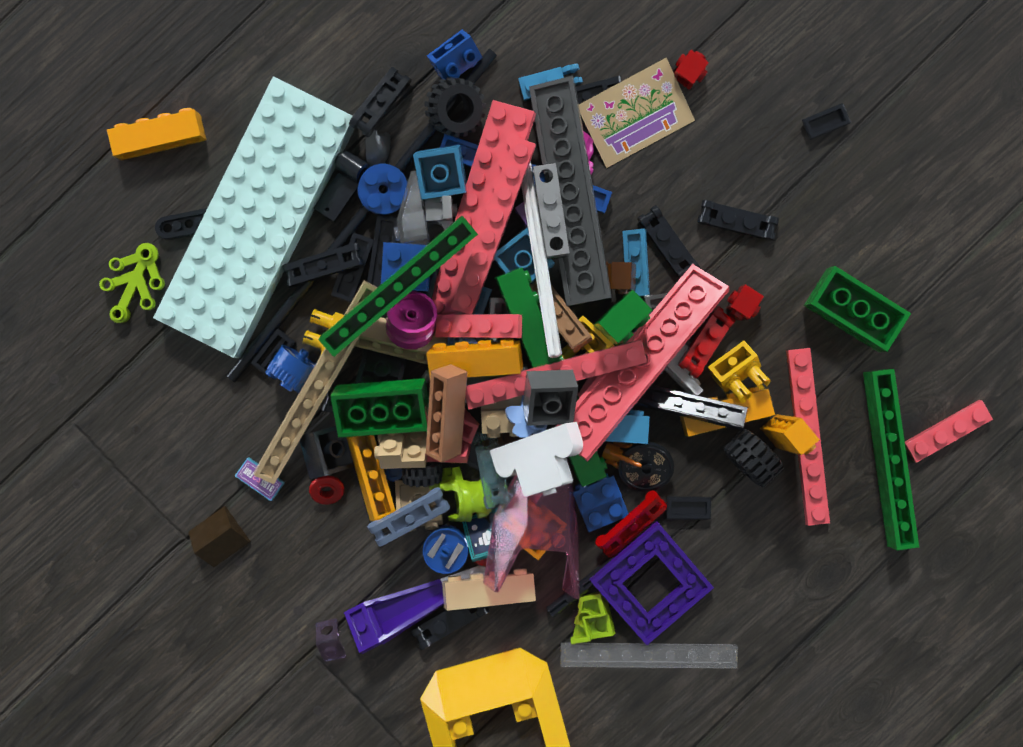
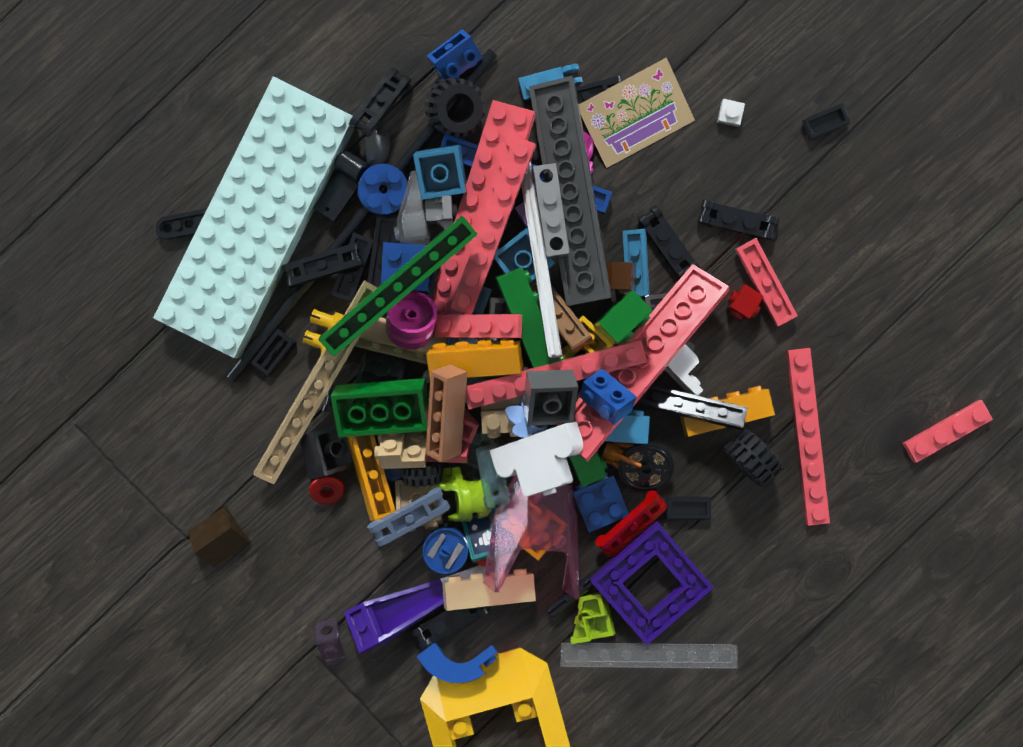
lime plant [99,243,165,323] -> none
light orange brick [107,108,206,160] -> none
tile [235,457,285,501] -> none
blue piece [265,345,316,393] -> none
red brick [674,50,709,90] -> none
red plate [678,305,736,379] -> none
yellow brick [708,341,771,403] -> none
light orange brick [760,414,820,455] -> none
green brick [804,266,911,352] -> none
green brick [863,369,919,551] -> none
none -> blue arch [417,643,498,683]
none -> blue brick [579,369,637,425]
none -> white plate [717,99,745,127]
none -> coral plate [735,238,798,327]

